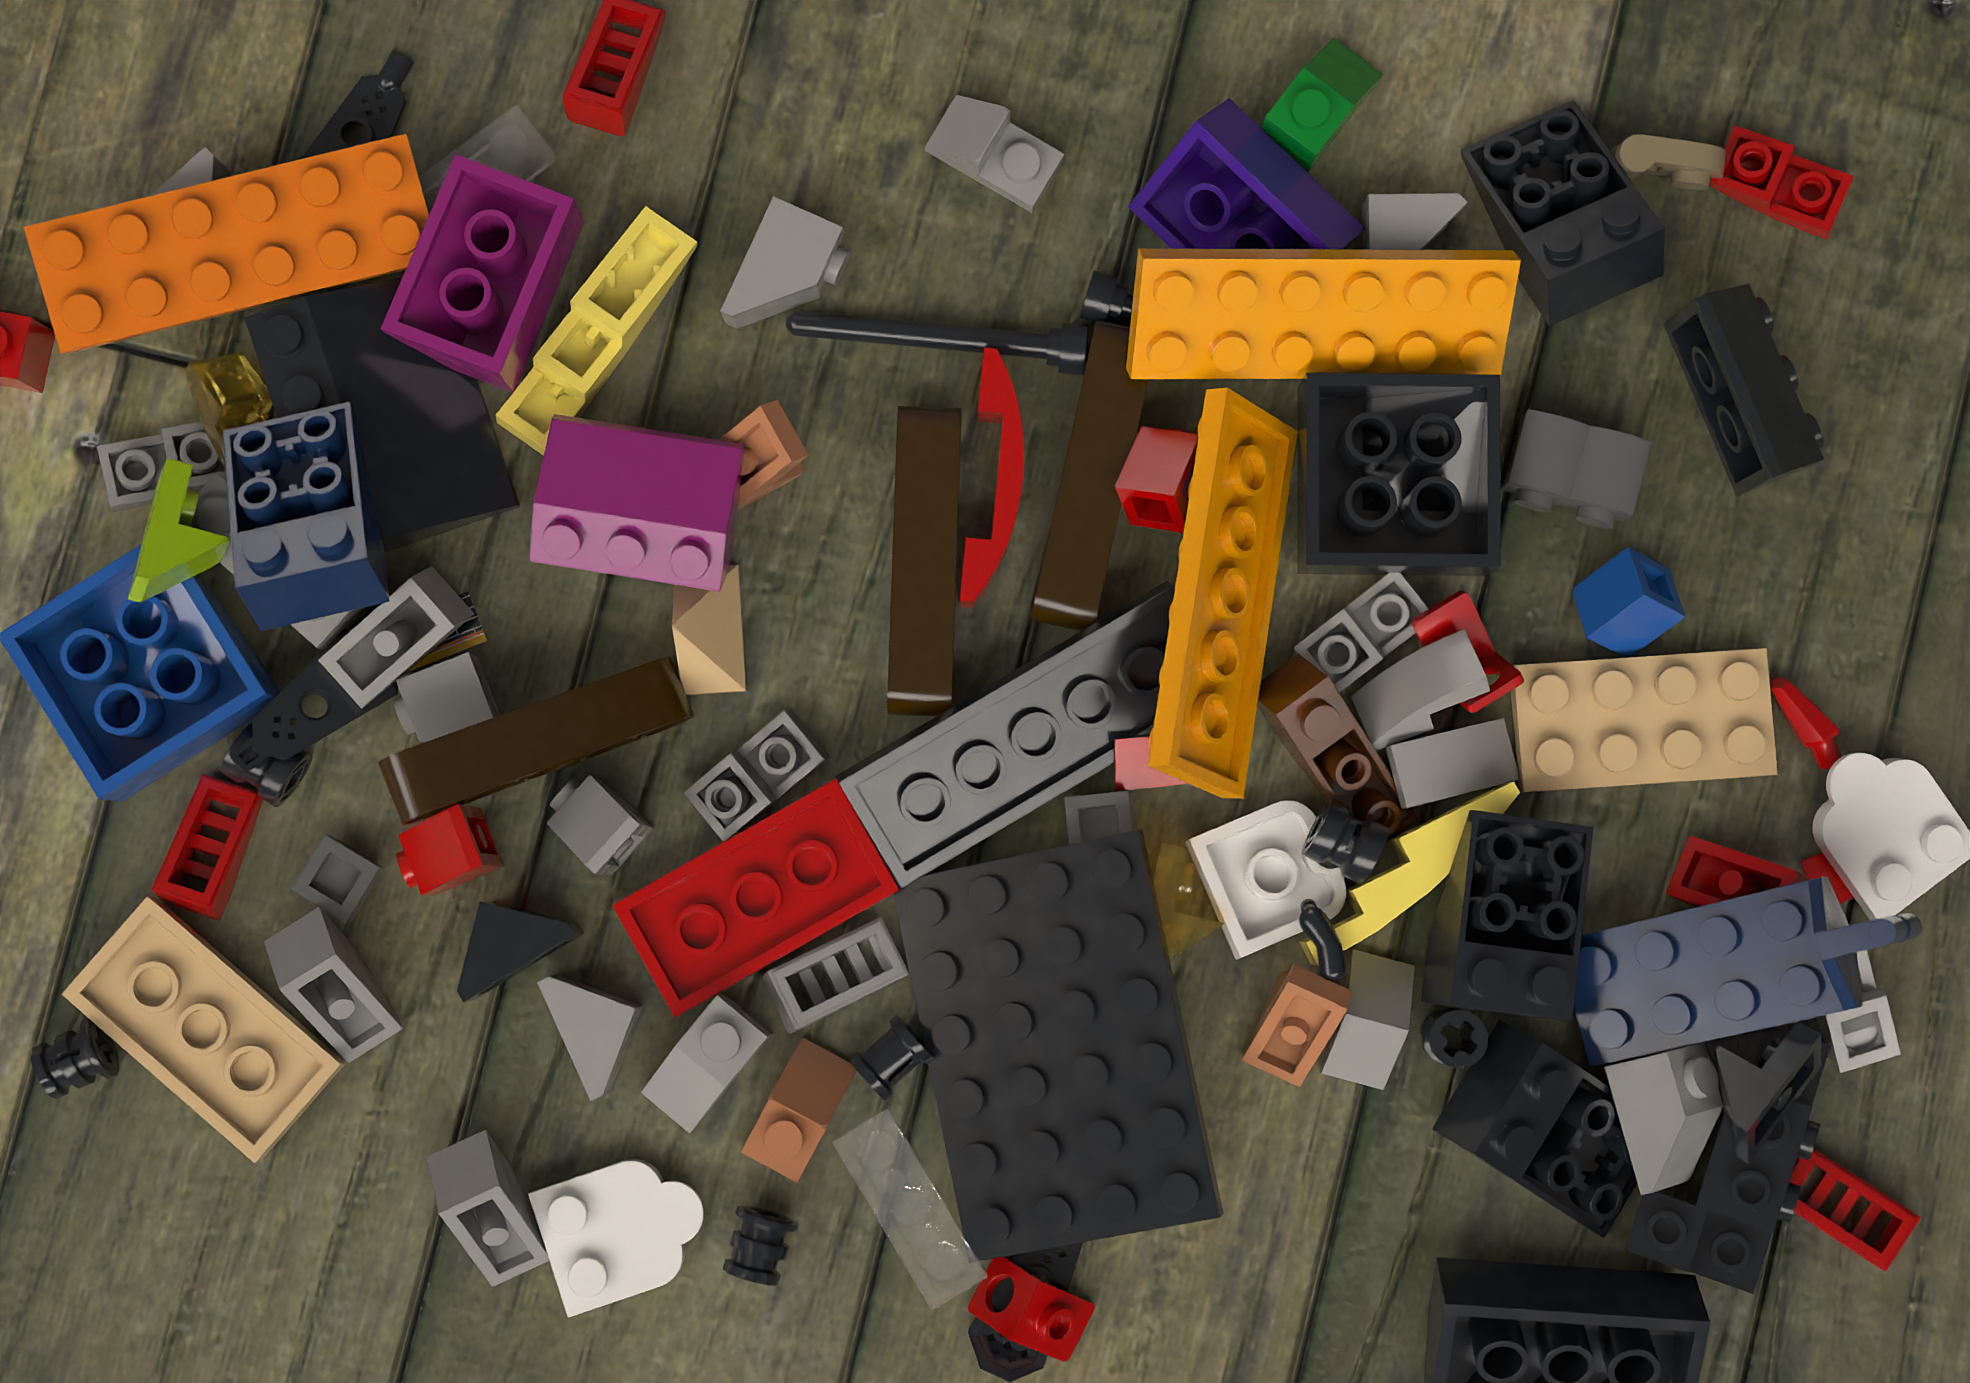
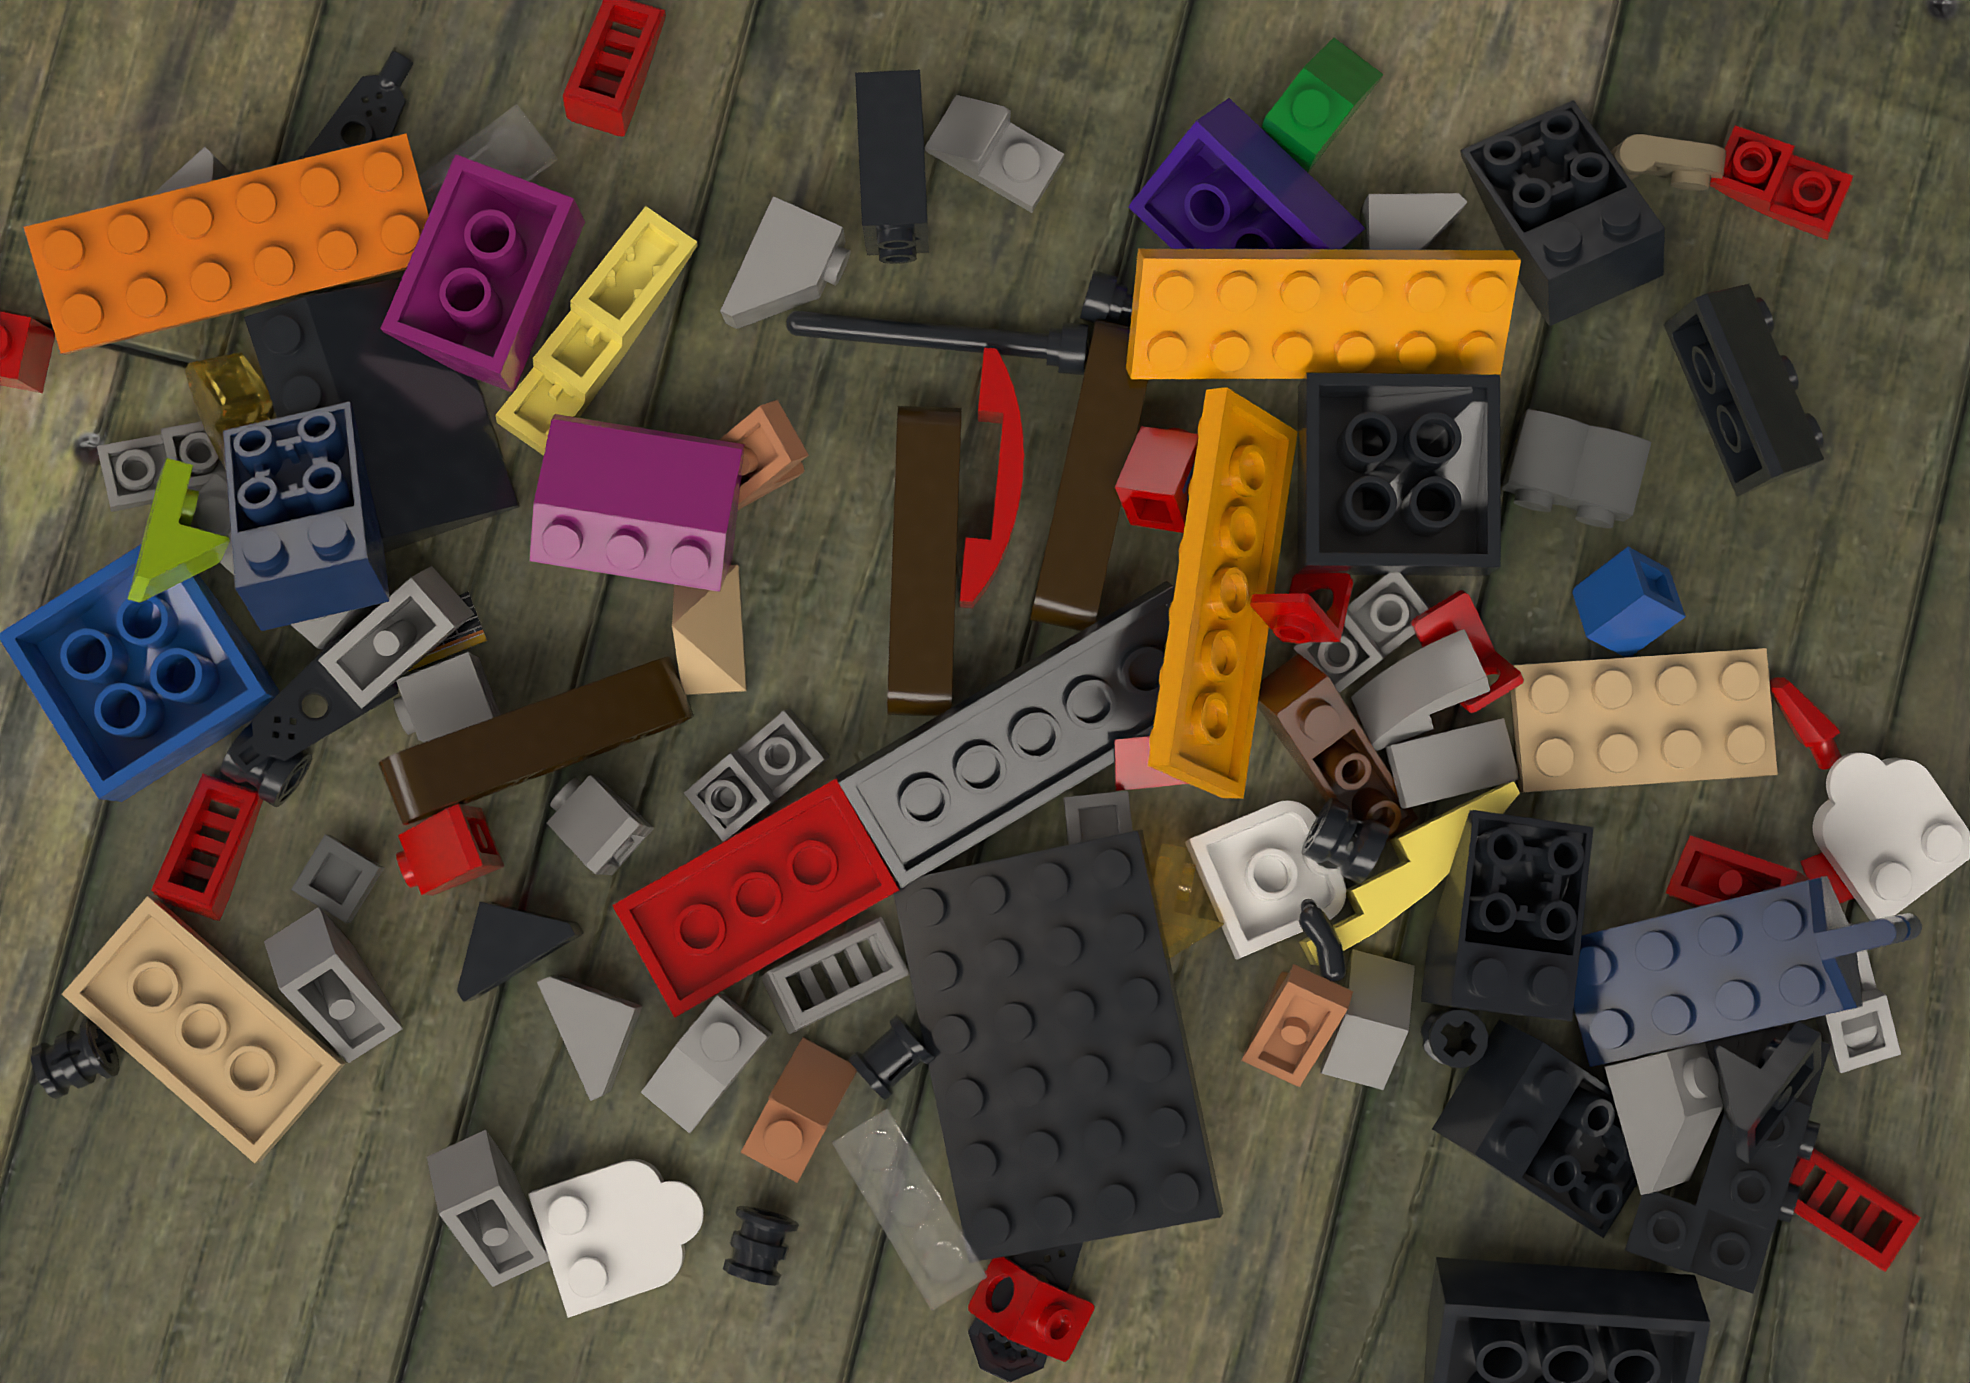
none -> black window [855,70,929,264]
none -> red bracket [1250,573,1354,644]

